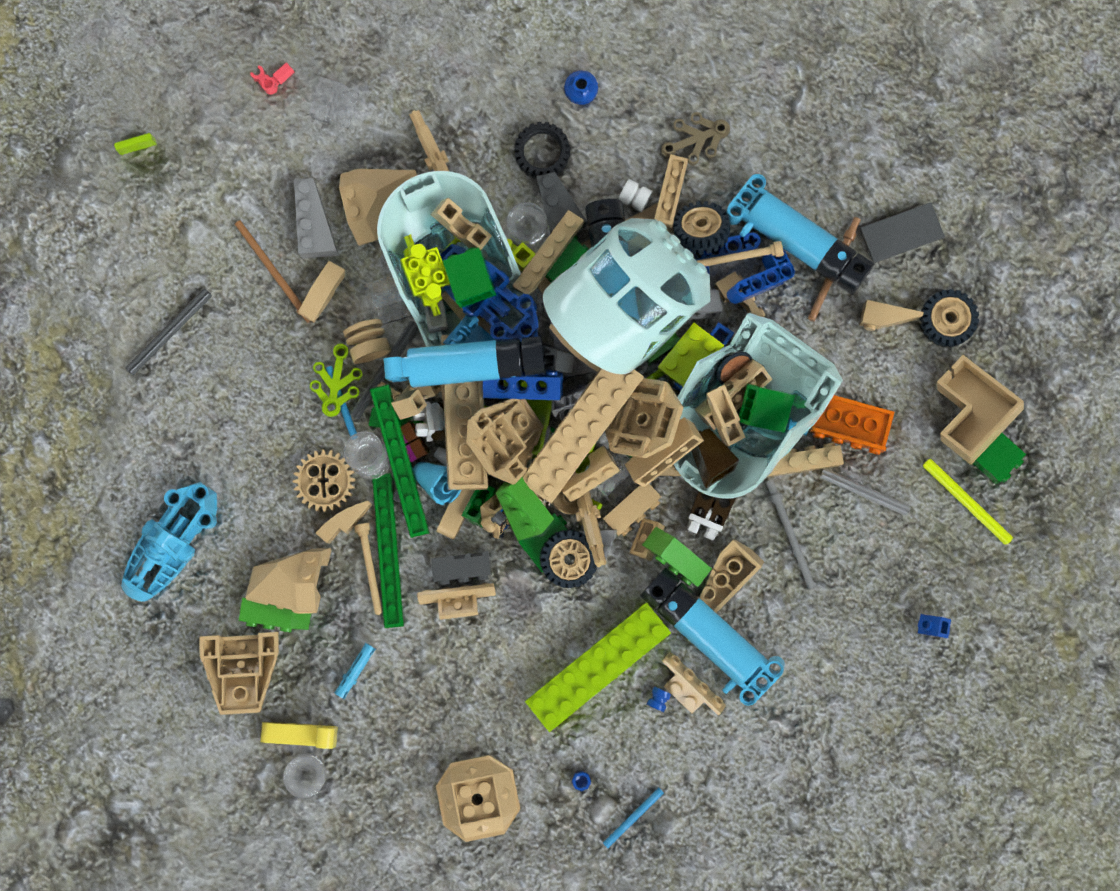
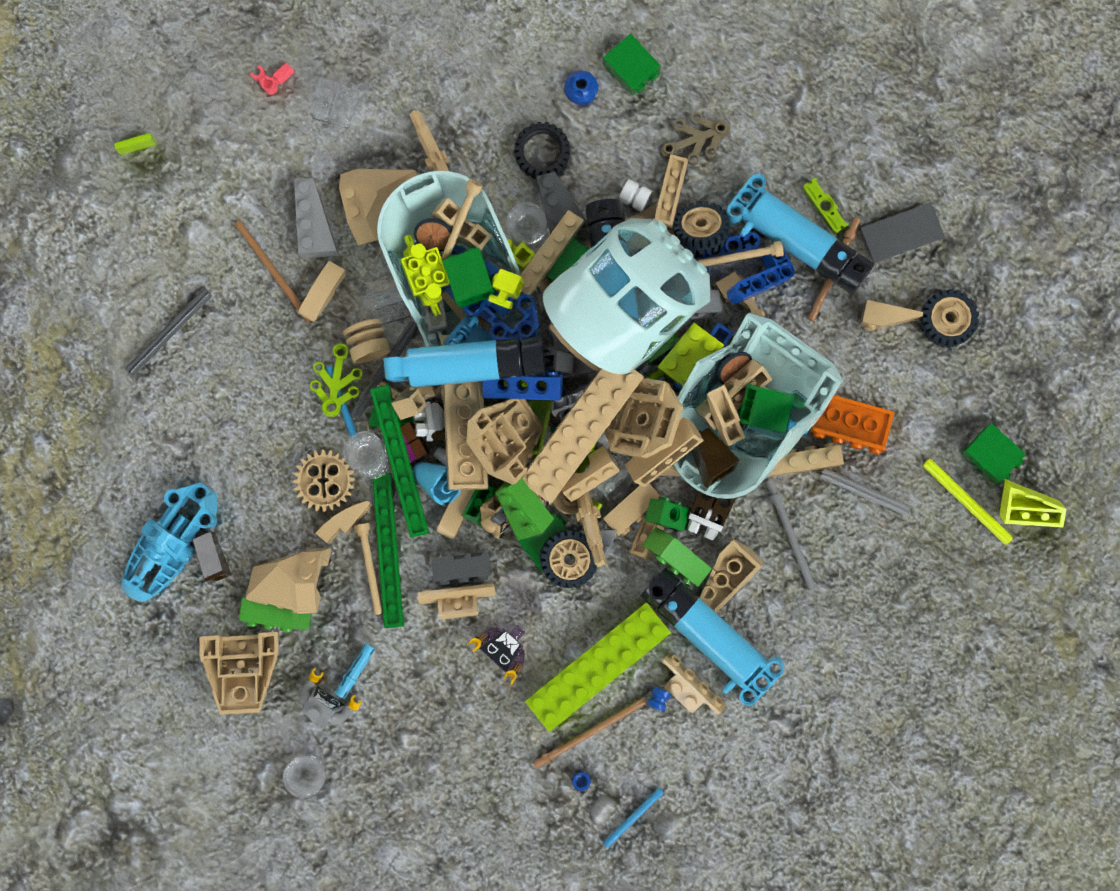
light yellow beam [260,722,338,749] -> none
tan piece [436,755,521,842] -> none
blue brick [918,614,951,639] -> none
tan piece [937,355,1024,465] -> none
none -> slope [193,530,232,583]
none -> light grey torso [299,668,362,727]
none -> nougat wheel [414,218,452,252]
none -> tan piece [441,179,483,261]
none -> torso [467,624,526,685]
none -> neon yellow brick [488,268,525,309]
none -> medium nougat bar [533,697,647,769]
none -> green brick [603,33,661,96]
none -> green brick [645,496,689,532]
none -> lime piece [802,178,849,234]
none -> neon yellow wedge [999,479,1066,527]

